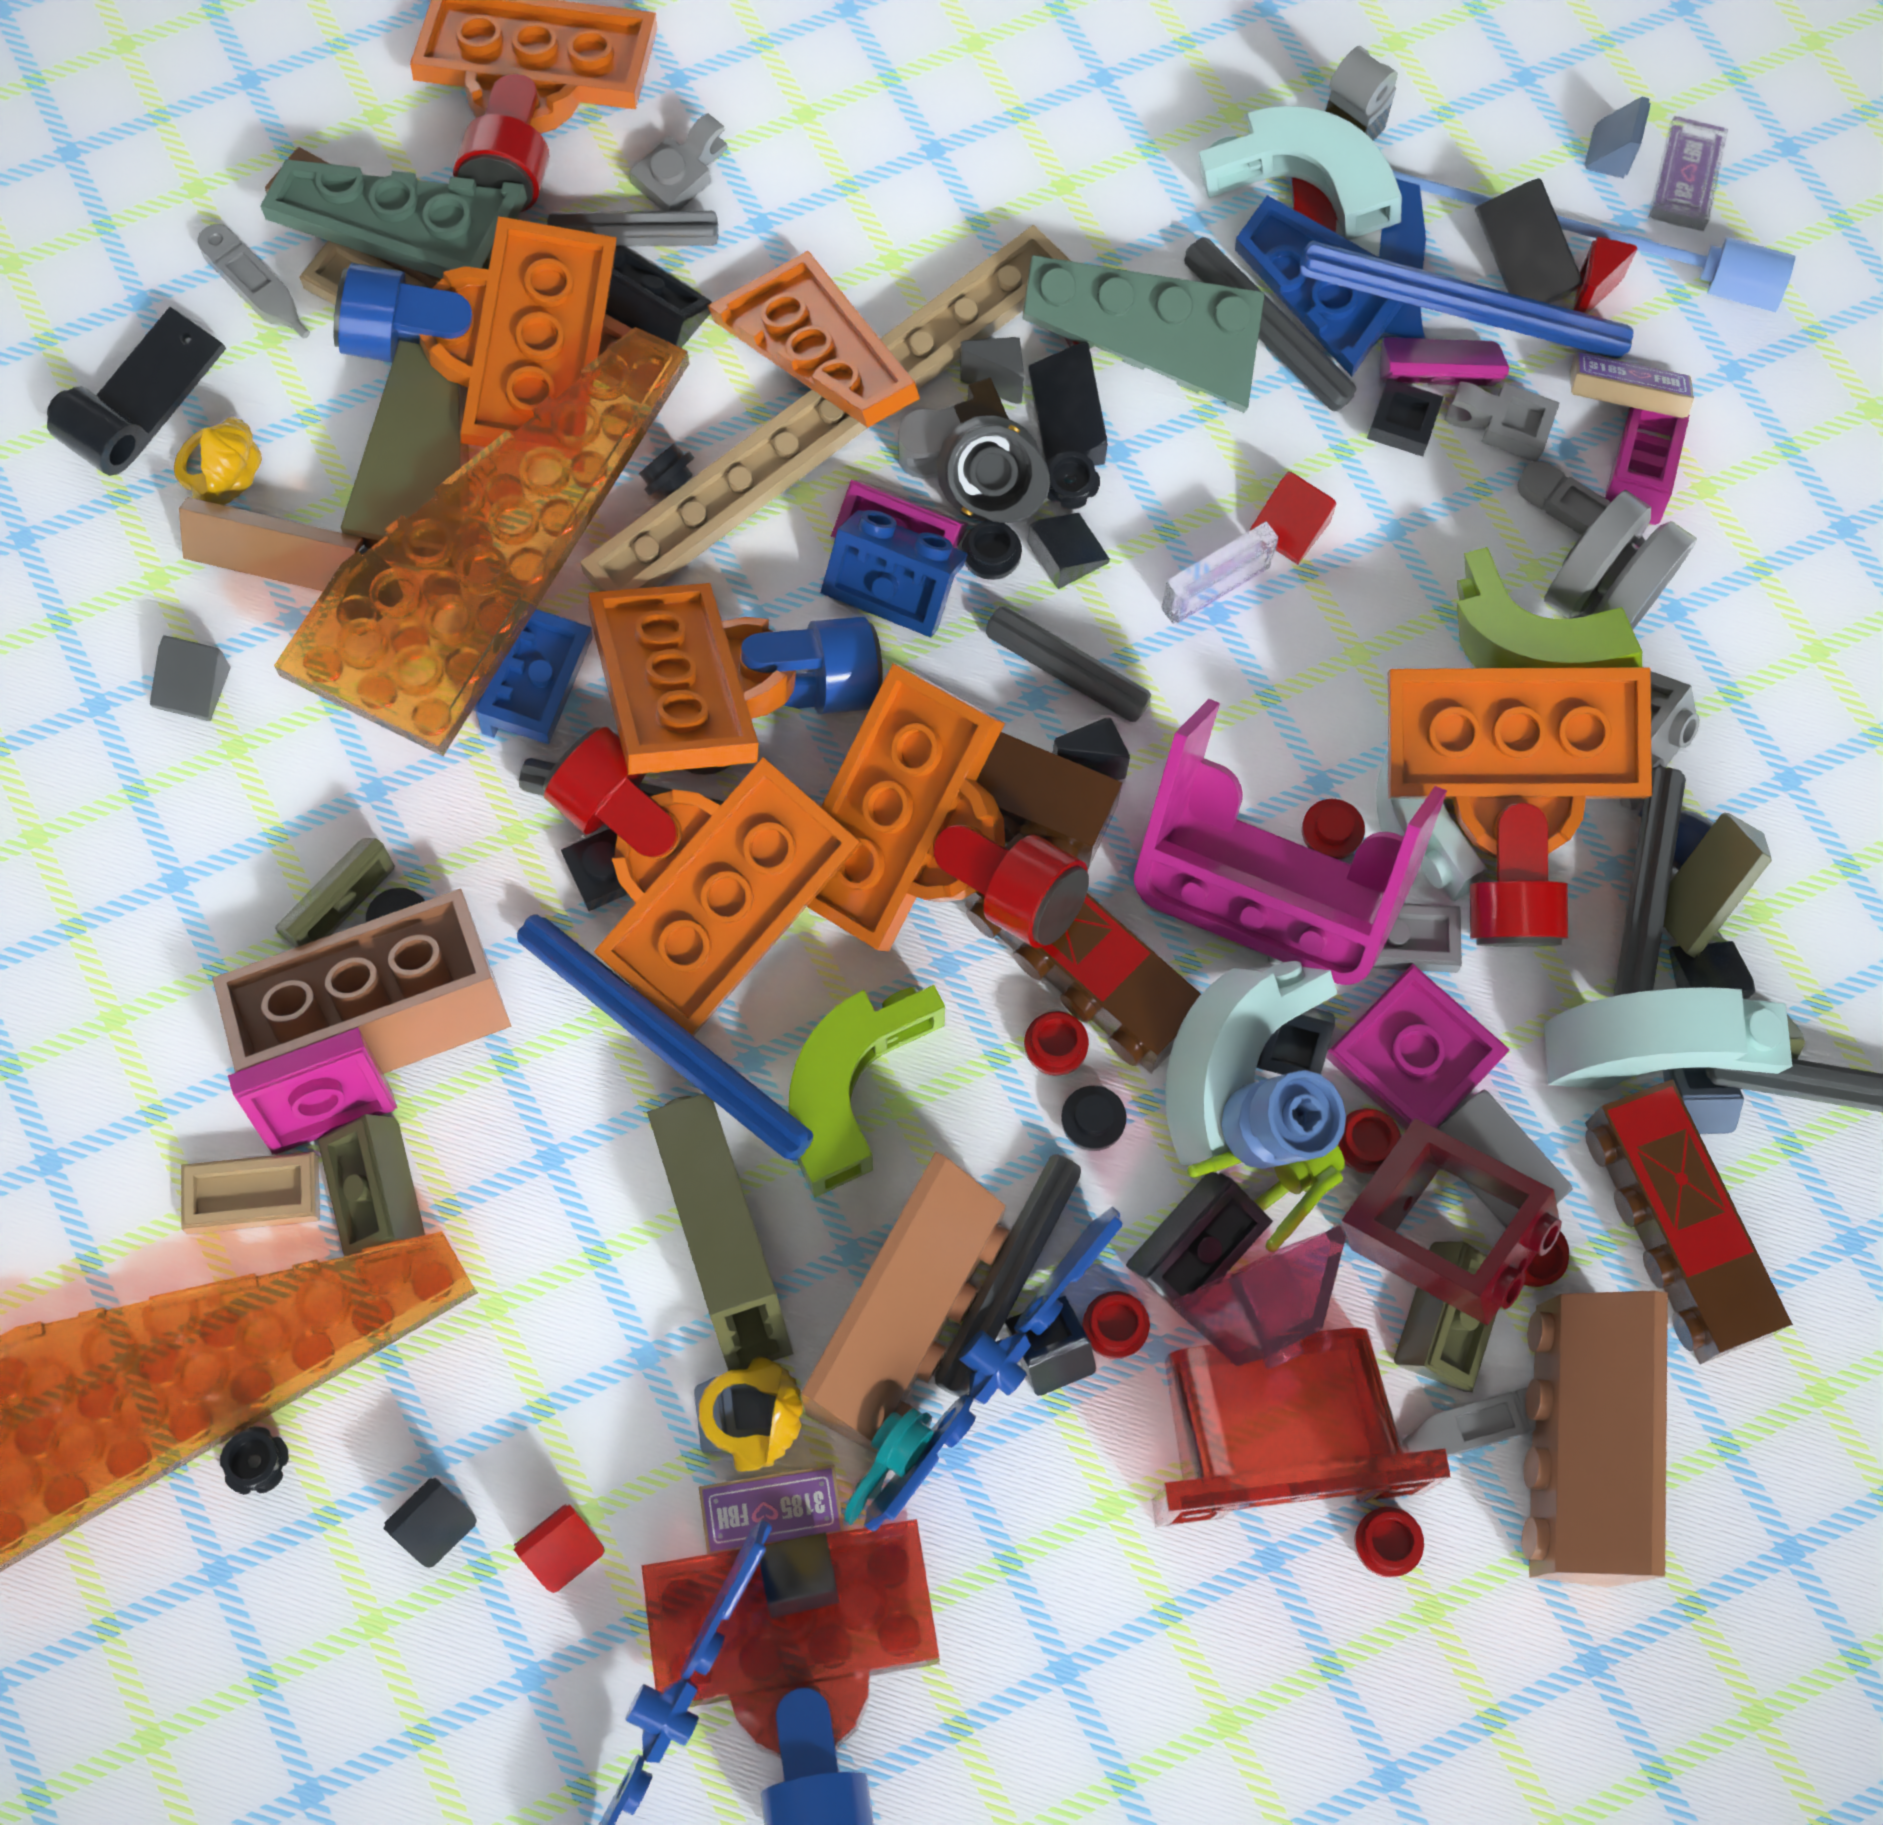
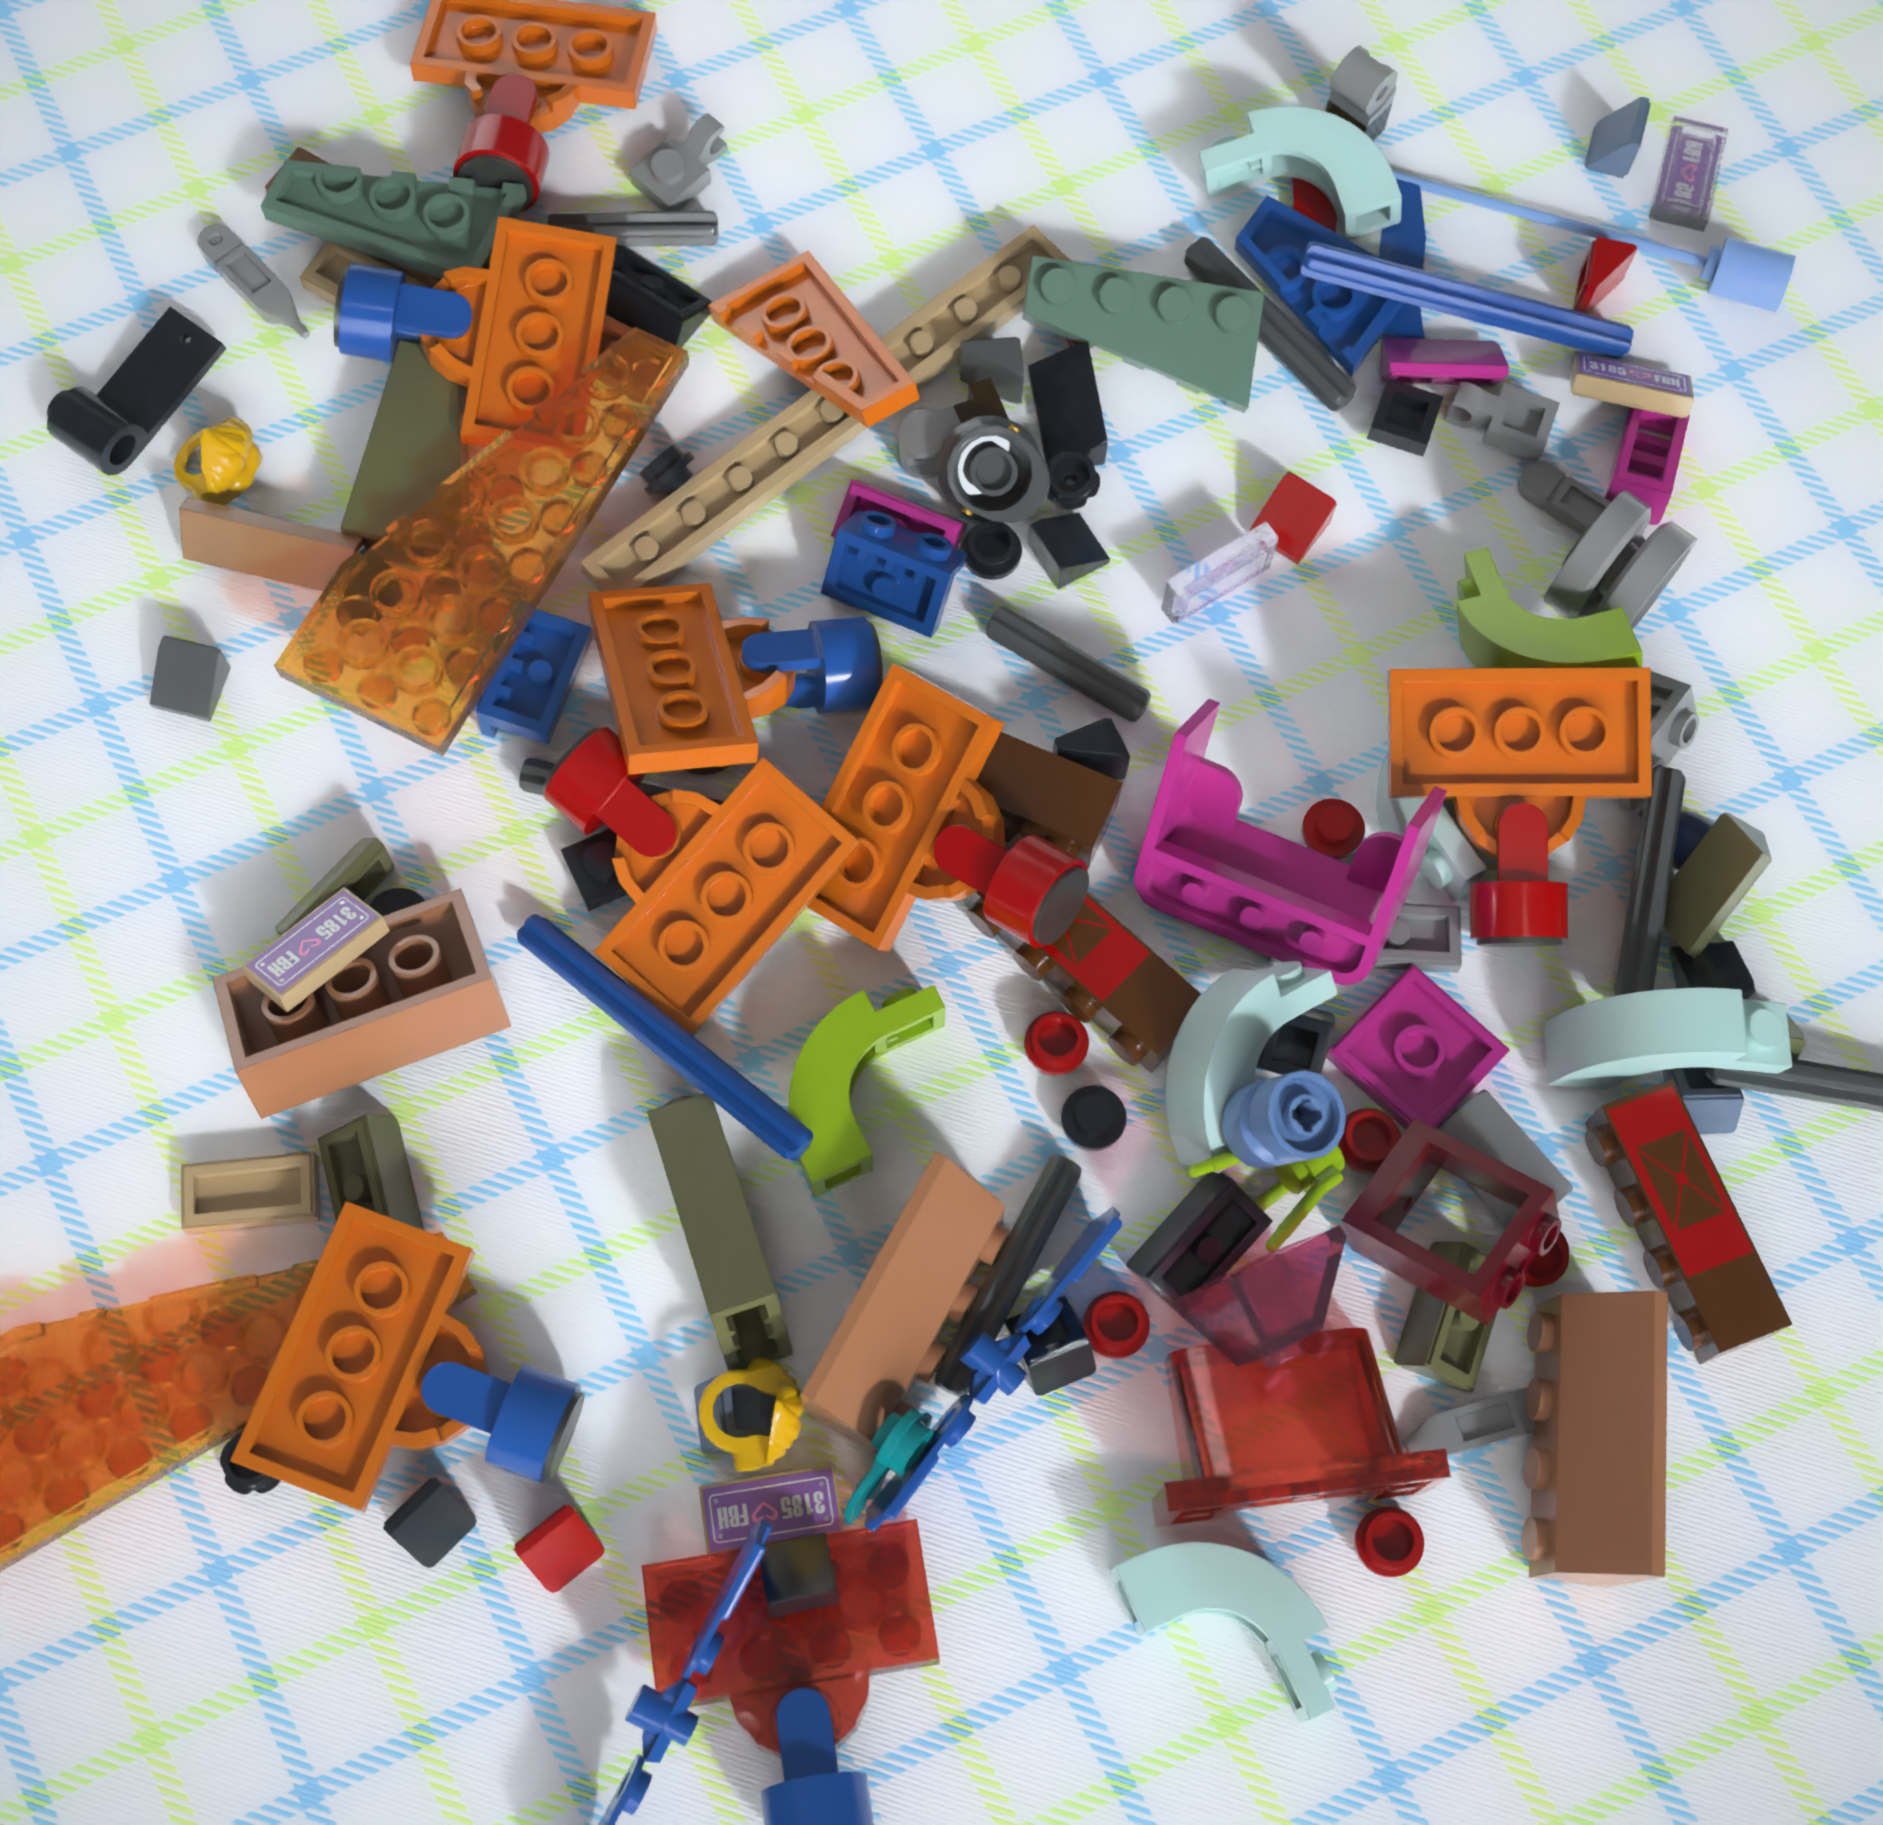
dark pink tile [228,1028,398,1155] -> none
black slope [1474,178,1582,303] -> none
none -> orange plate [230,1201,585,1513]
none -> tile [241,887,390,1012]
none -> light aqua arch [1109,1542,1337,1723]

